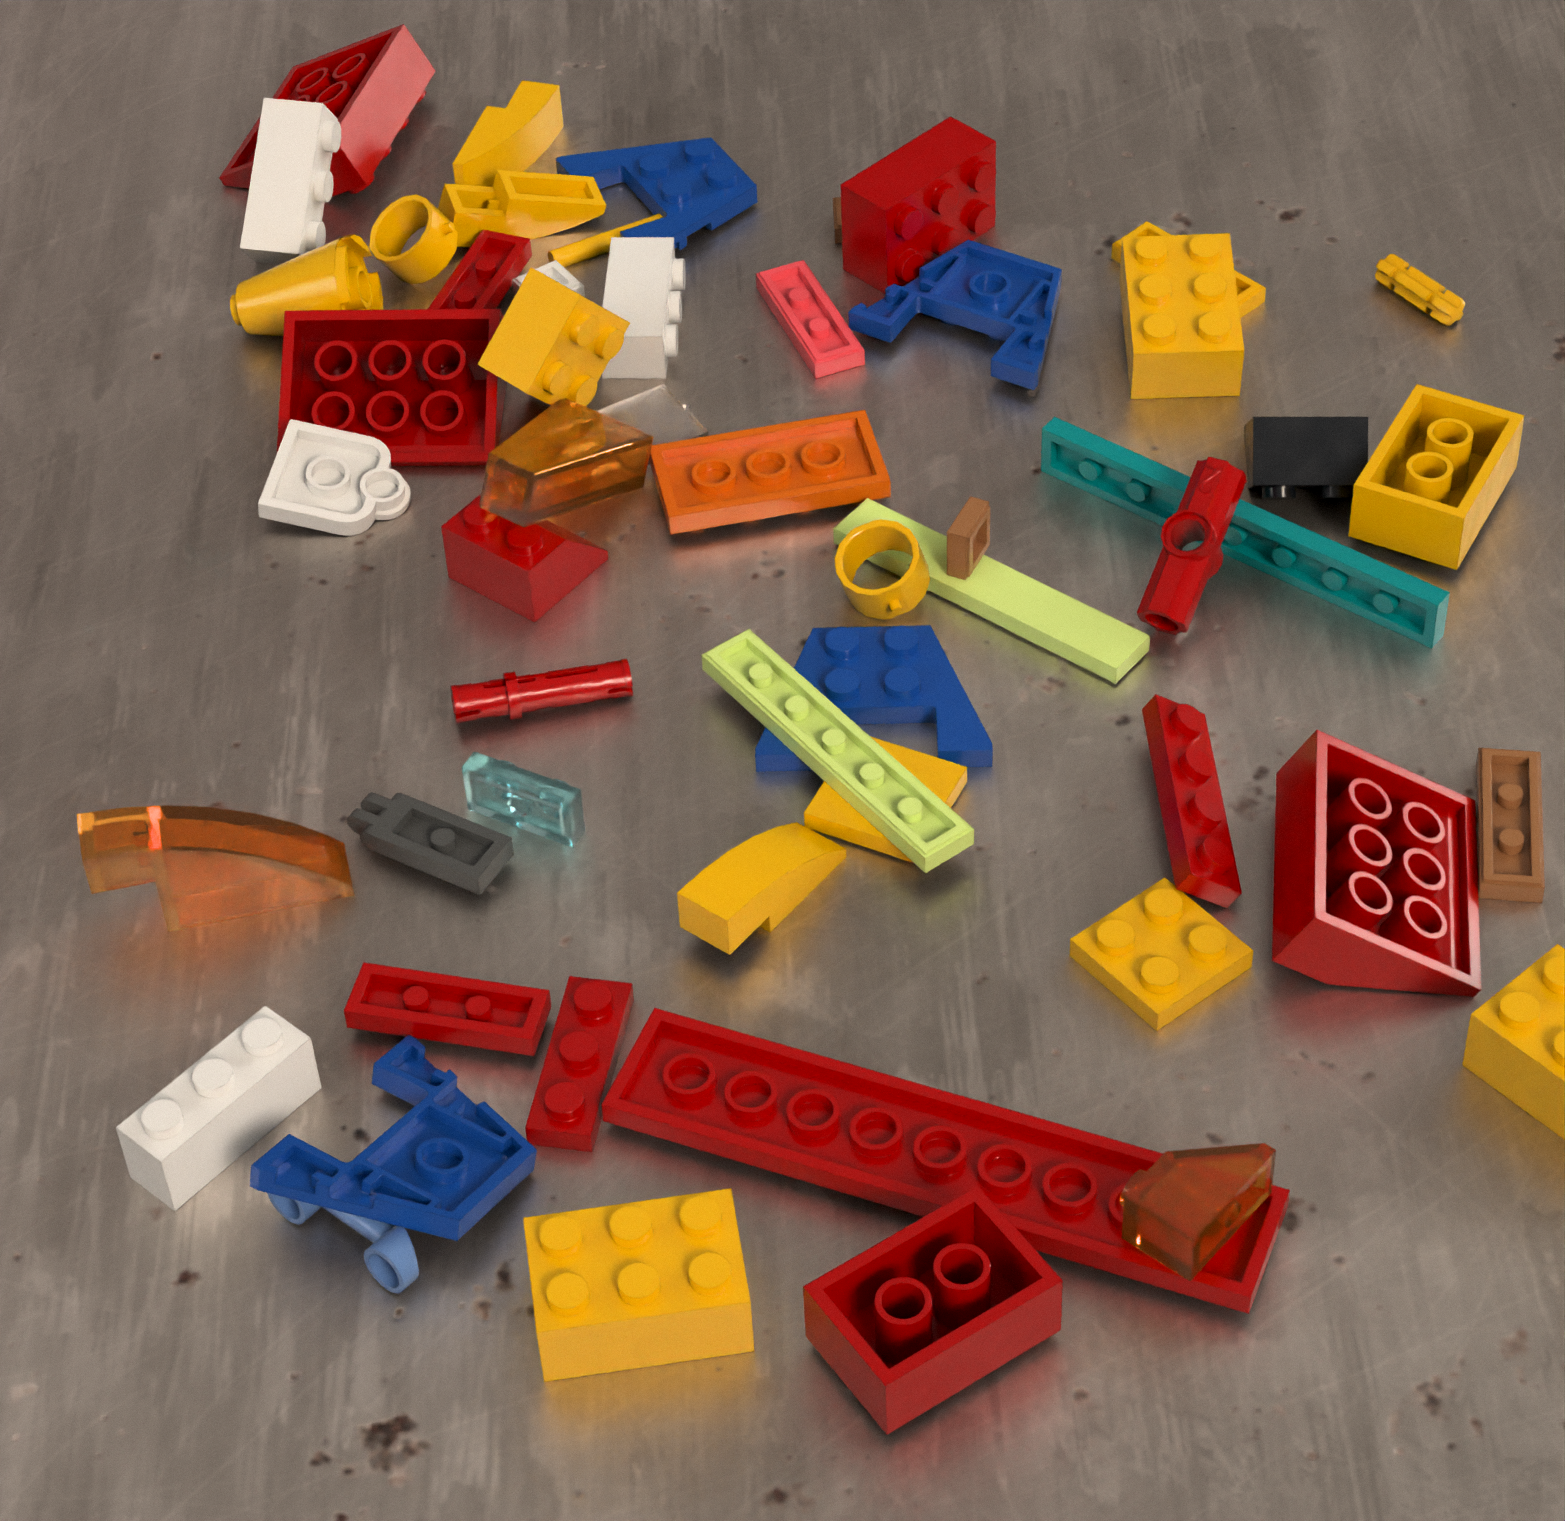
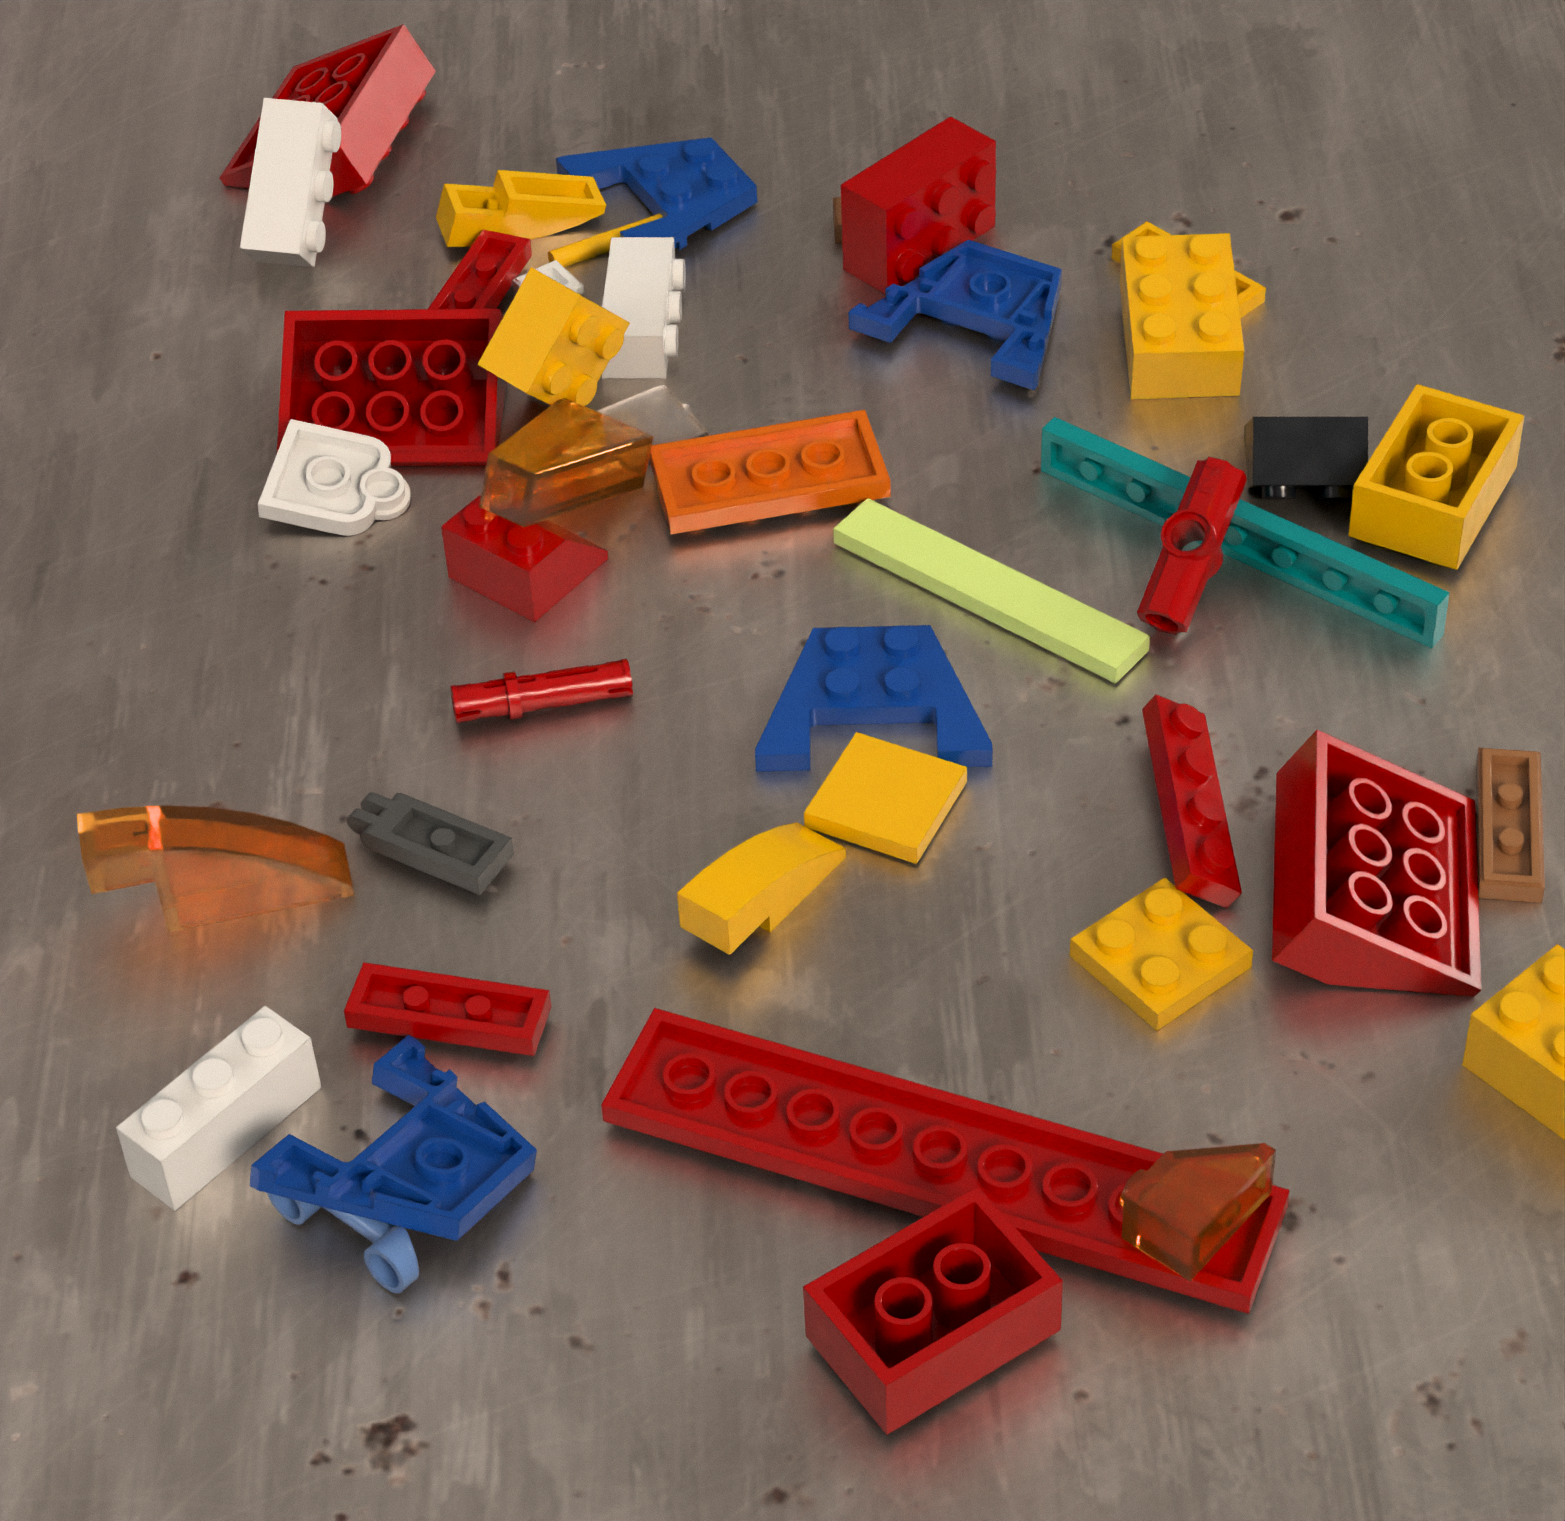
yellow cone [230,234,383,337] -> none
yellow piece [369,194,458,285] -> none
yellow slope [452,80,564,187] -> none
clear light blue plate [462,751,586,848] -> none
yellow brick [523,1188,754,1382] -> none
red plate [525,976,634,1152] -> none
yellowish green tile [701,629,974,873] -> none
coral tile [756,260,865,379] -> none
yellow piece [834,519,930,620] -> none
medium nougat tile [947,496,990,580] -> none
yellow axle [1375,254,1465,326] -> none

